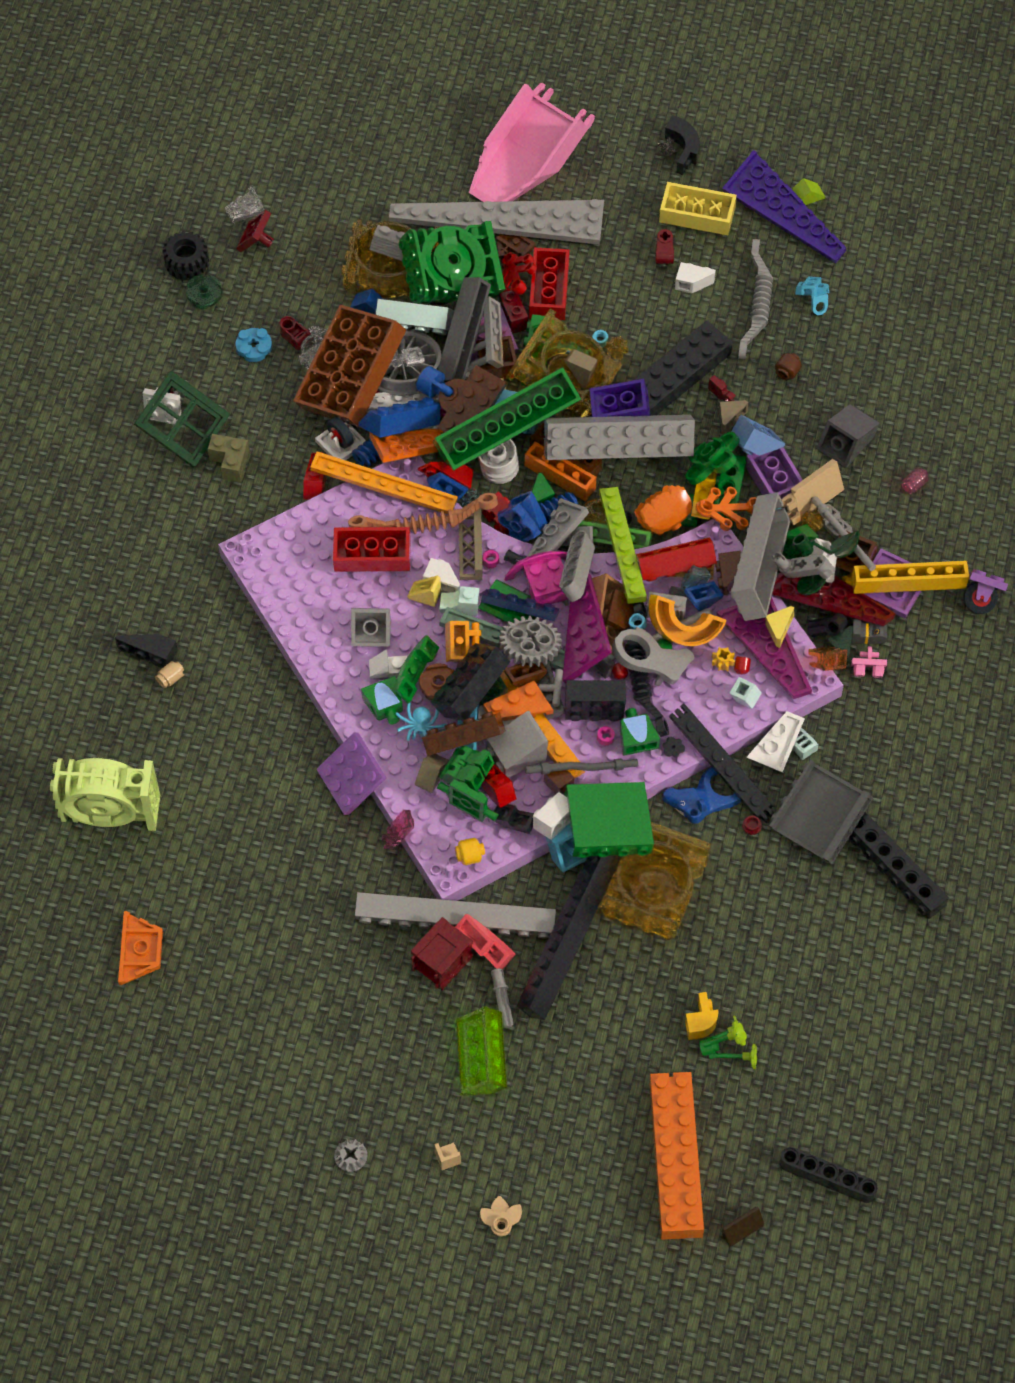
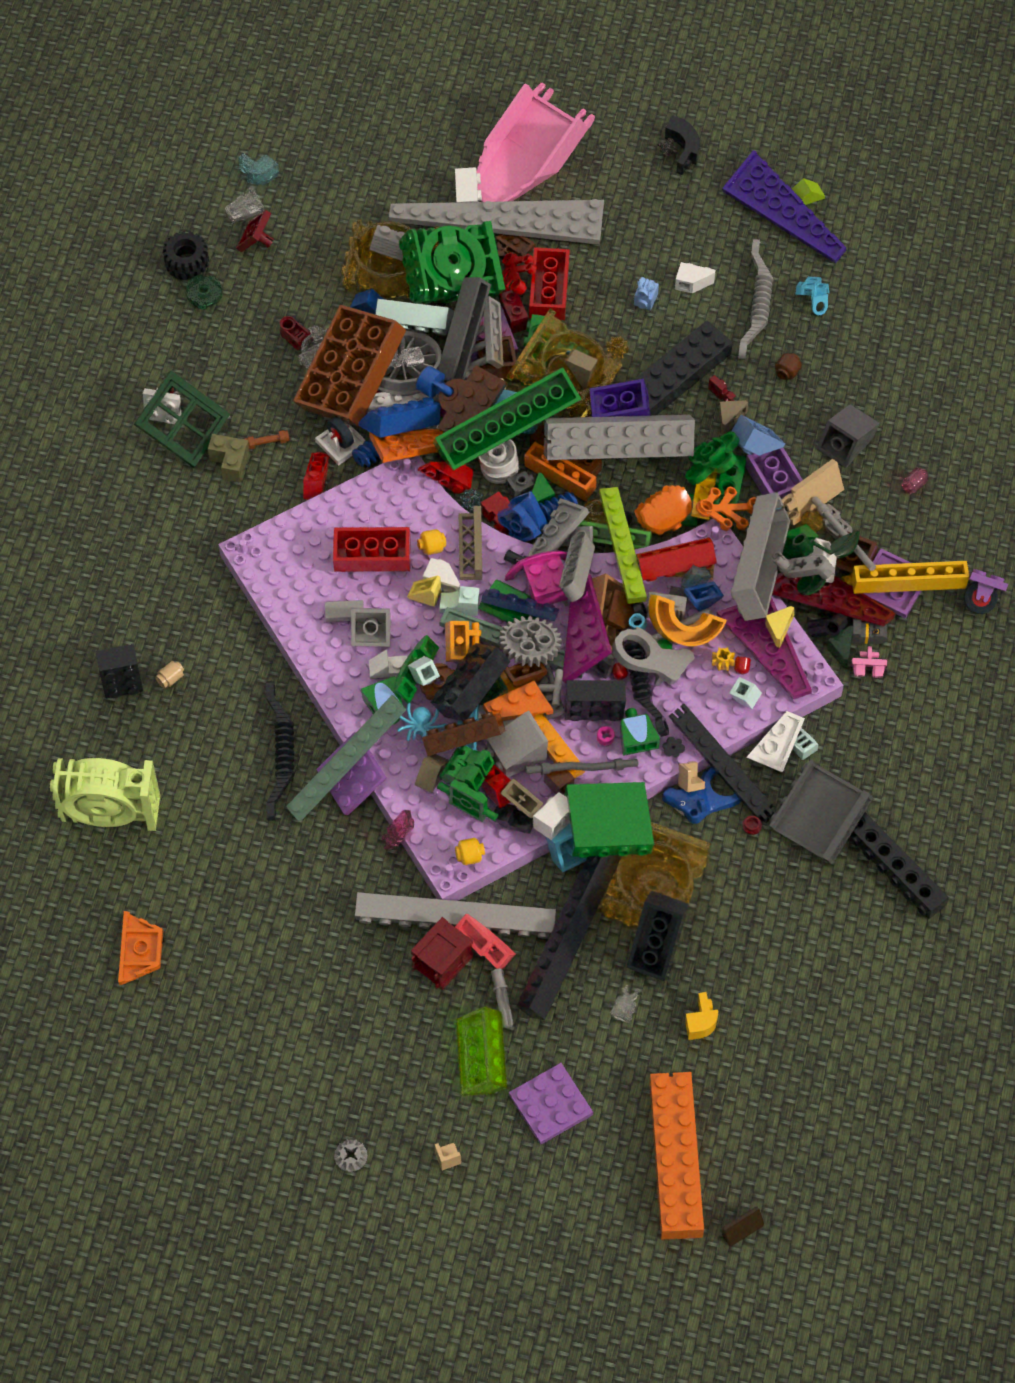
black slope [115,634,178,667] -> none
dark azure plate [236,328,272,362] -> none
light orange plate [311,451,458,514] -> none
nougat piece [348,493,498,534] -> none
blue slope [427,472,468,500] -> none
tan plate [480,1196,522,1237] -> none
dark pink axle [482,550,499,569] -> none
medium azure axle [592,330,608,348] -> none
dark red piece [656,229,674,264] -> none
light yellow brick [659,182,737,235] -> none
plant [700,1015,757,1069] -> none
reddish brown slope [715,550,741,595] -> none
black beam [780,1147,878,1203] -> none
clear orange hinge [808,647,847,671] -> none
none -> black brick [95,644,143,699]
none -> clear light blue brick [238,153,279,185]
none -> dark orange bar [244,430,290,449]
none -> black piece [266,681,294,821]
none -> sand green plate [286,695,407,821]
none -> light grey tile [325,600,364,622]
none -> light aqua brick [408,656,440,686]
none -> yellow head [417,529,446,555]
none -> white brick [455,167,482,202]
none -> dark tan slope [501,778,544,818]
none -> dark grey brick [506,471,535,498]
none -> medium lavender plate [509,1063,593,1145]
none -> clear plate [610,985,639,1023]
none -> black brick [626,890,689,981]
none -> light blue brick [634,277,659,311]
none -> tan panel [678,761,705,792]

